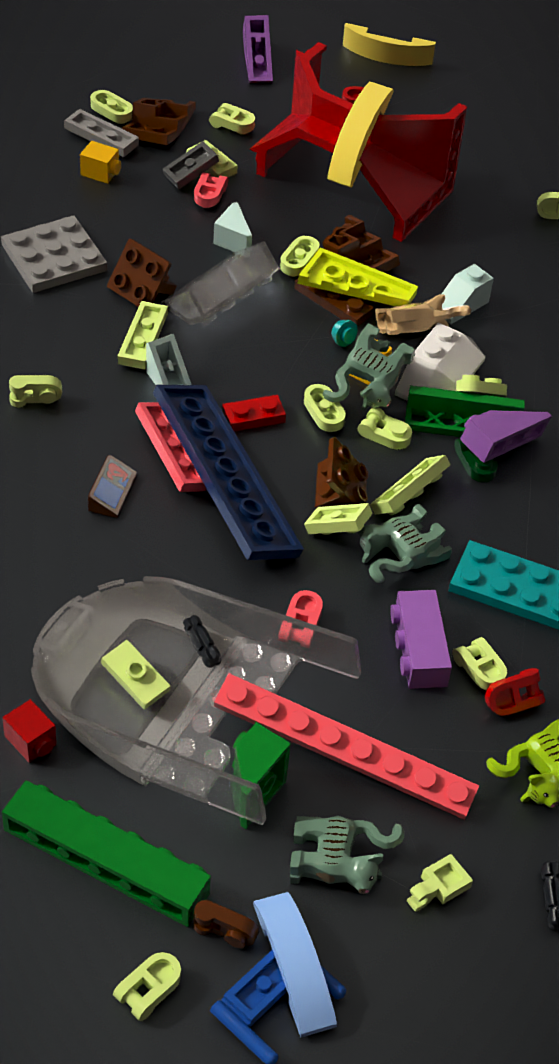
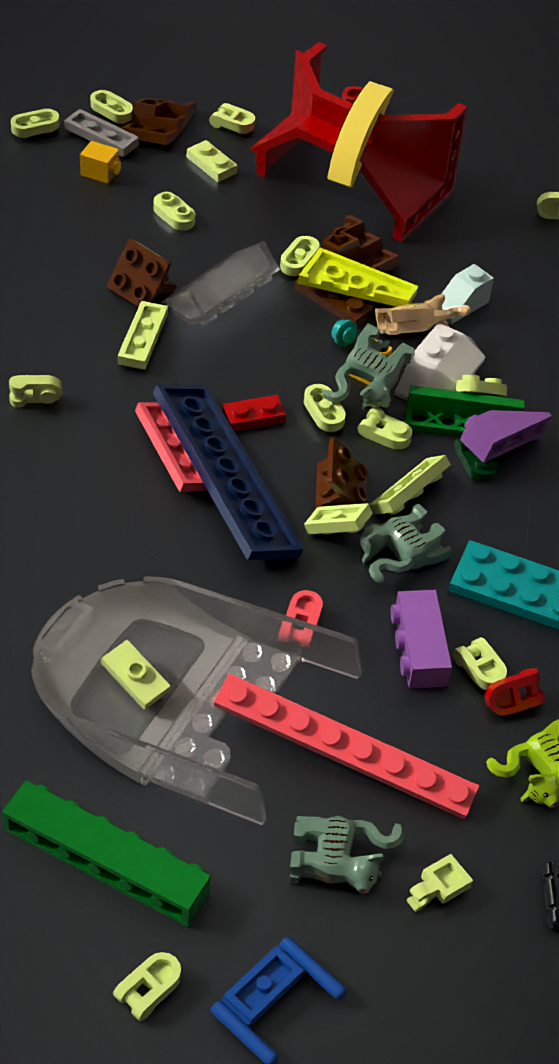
light grey plate [1,215,107,293] -> none
red brick [2,699,57,763] -> none
slope [88,455,137,518] -> none
light aqua slope [146,334,192,385] -> none
dark grey plate [162,141,219,189] -> none
black axle [183,615,222,668] -> none
reddish brown plate [193,900,260,949] -> none
coral plate [194,172,228,208] -> none
light aqua slope [213,202,252,257] -> none
green slope [232,722,291,829] -> none
medium lavender slope [243,15,273,83] -> none
light blue slope [253,892,337,1038] -> none
light yellow slope [343,23,436,66] -> none
none -> yellowish green plate [10,109,60,138]
none -> yellowish green plate [154,192,196,231]

